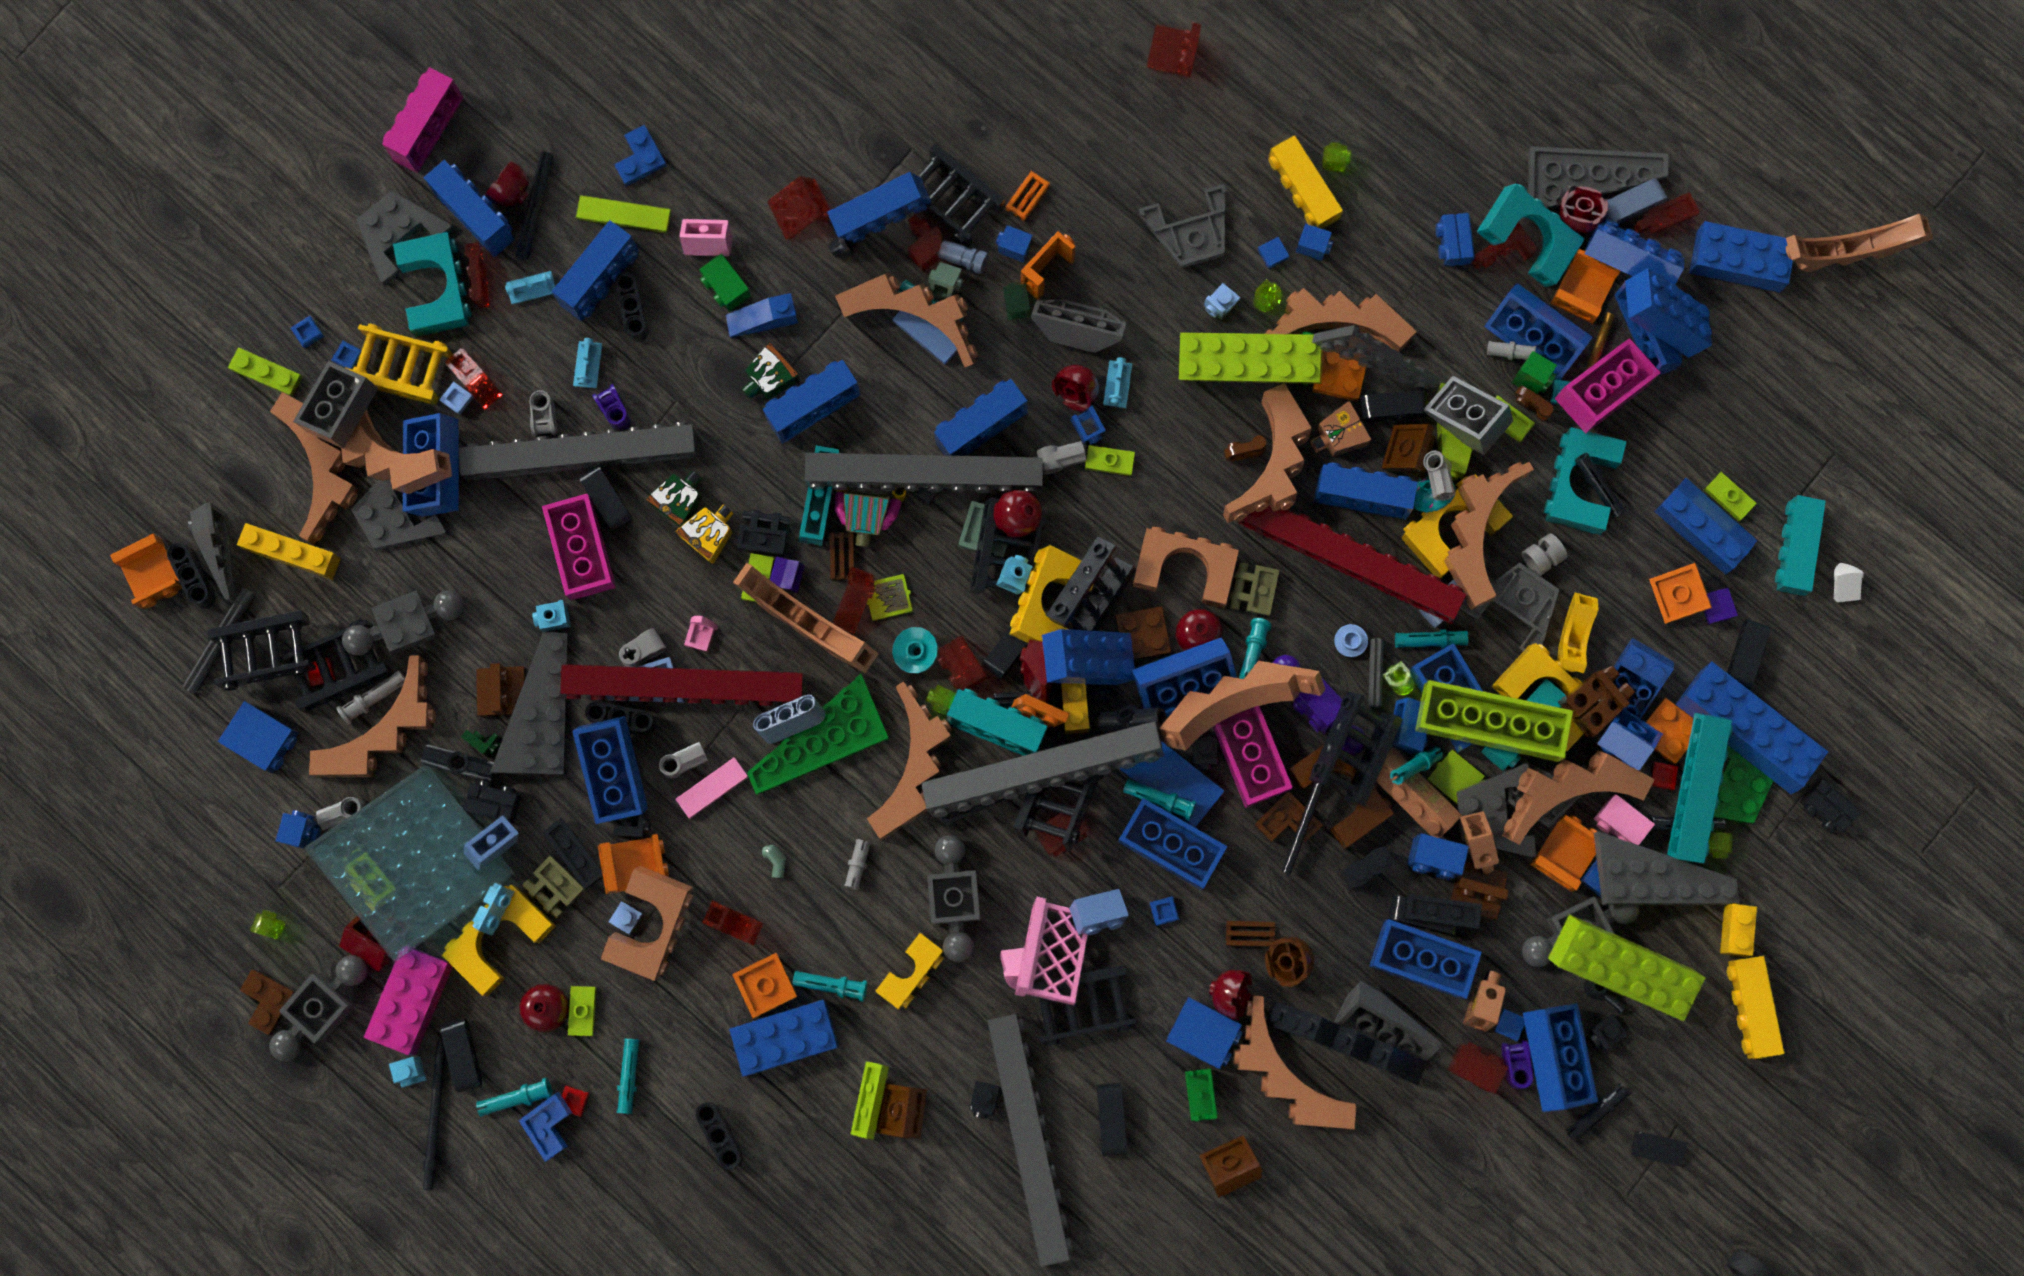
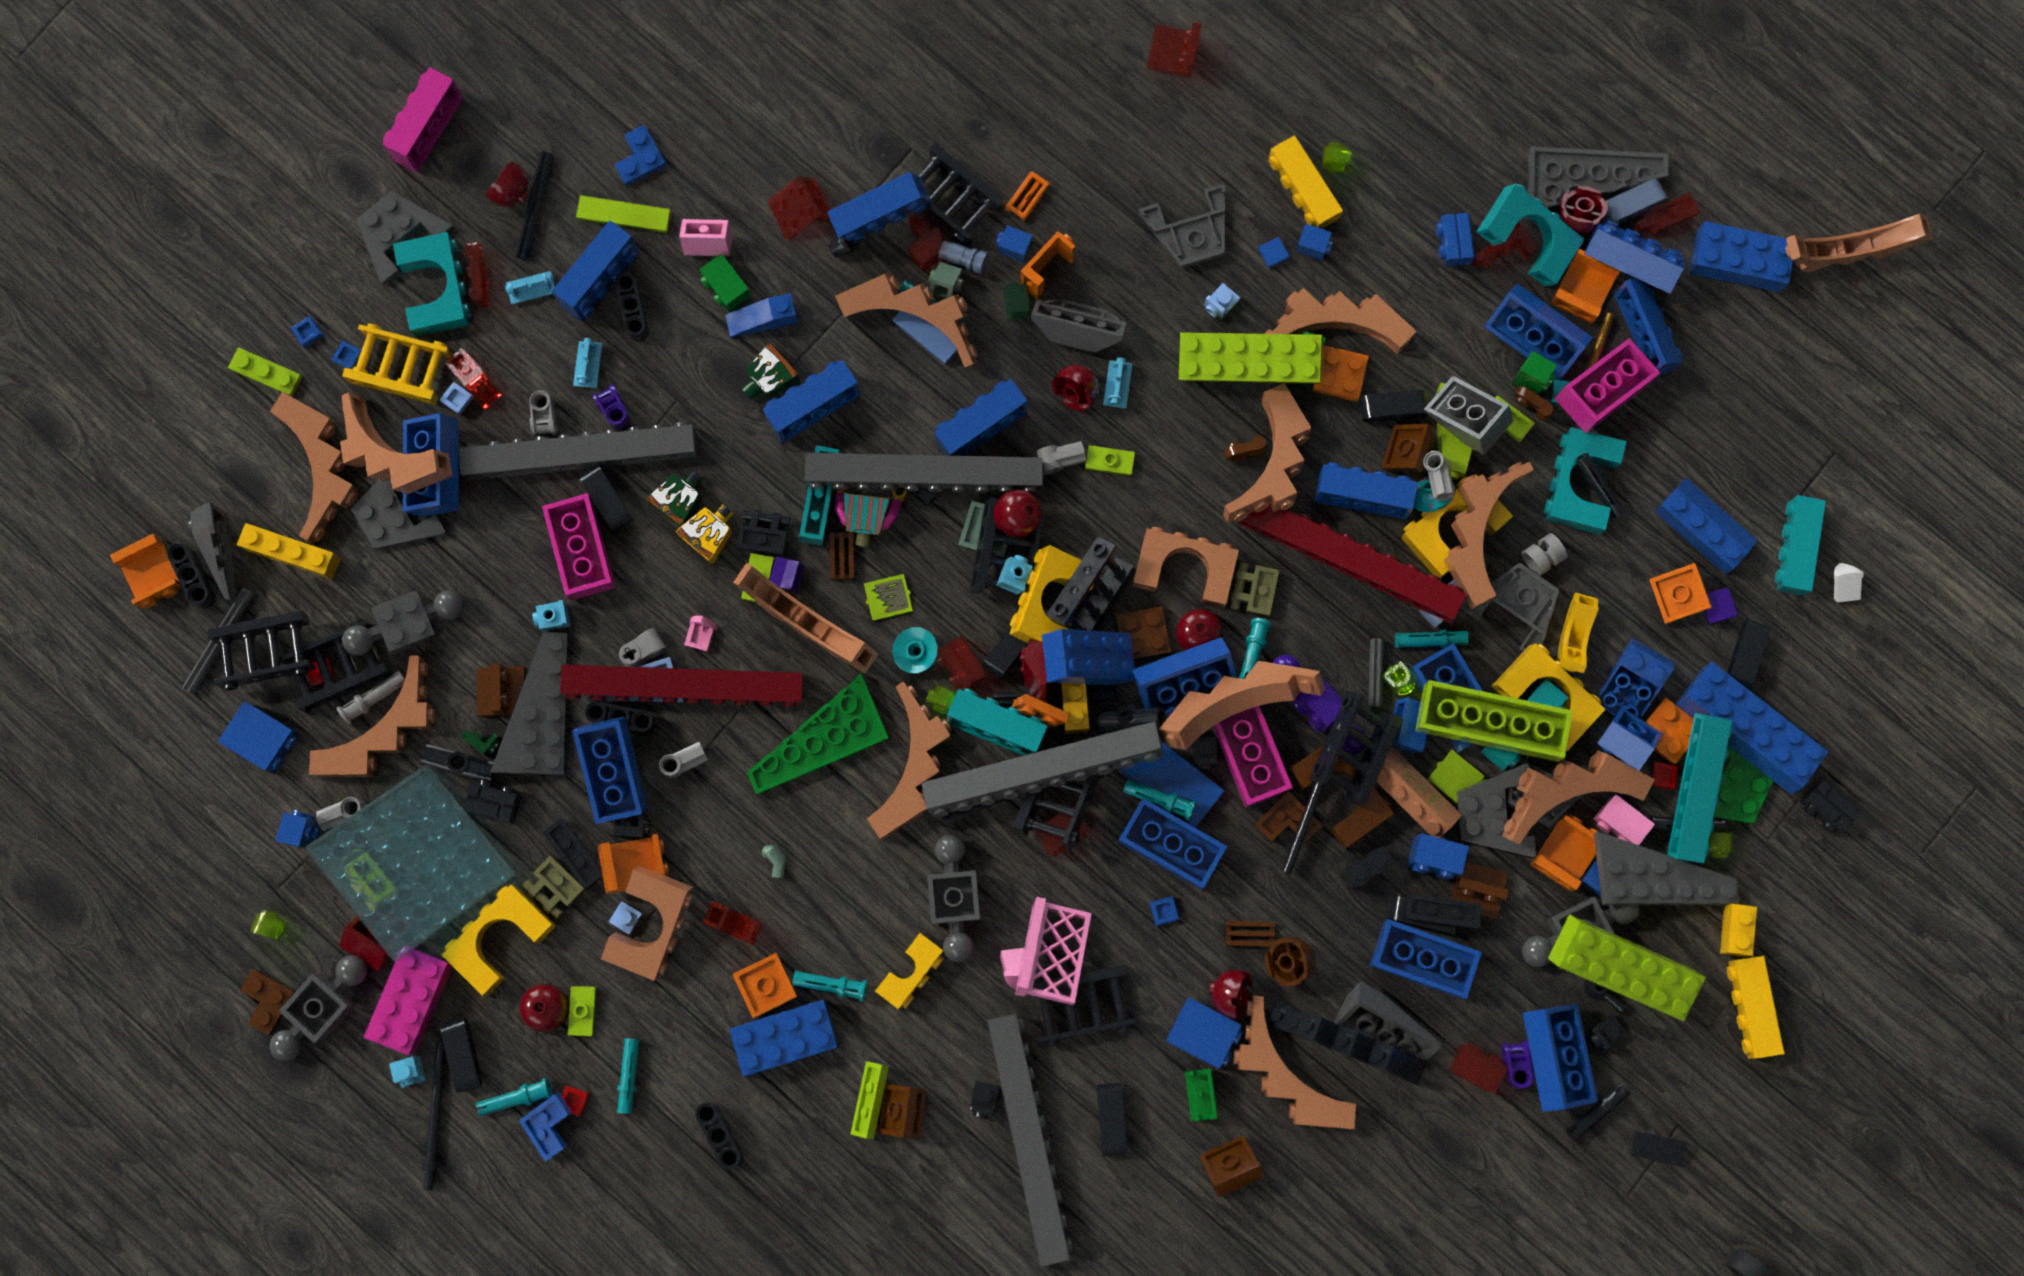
dark grey brick [293,361,378,449] -> none
blue brick [423,160,515,257] -> none
medium blue brick [463,816,519,871] -> none
medium azure hinge [472,883,514,936] -> none
bright pink tile [676,757,749,819] -> none
sand blue beam [753,695,826,744] -> none
clear red bracket [832,567,875,634] -> none
light grey pin [844,839,871,890] -> none
medium blue brick [1069,889,1129,936] -> none
blue window [1070,406,1106,445] -> none
clear neon green plate [1253,279,1283,311] -> none
nougat torso [1310,401,1371,457] -> none
dark grey wing [1312,325,1440,391] -> none
light blue piece [1334,624,1368,658] -> none
teal pin [1390,746,1443,785] -> none
nougat torso [1460,811,1499,874] -> none
nougat torso [1463,971,1505,1032] -> none
light grey pin [1487,341,1536,360] -> none
blue tile [1494,1009,1525,1042] -> none
reddish brown hips [1558,666,1634,737] -> none
blue brick [1625,268,1712,358] -> none
lime plate [1704,472,1757,521] -> none

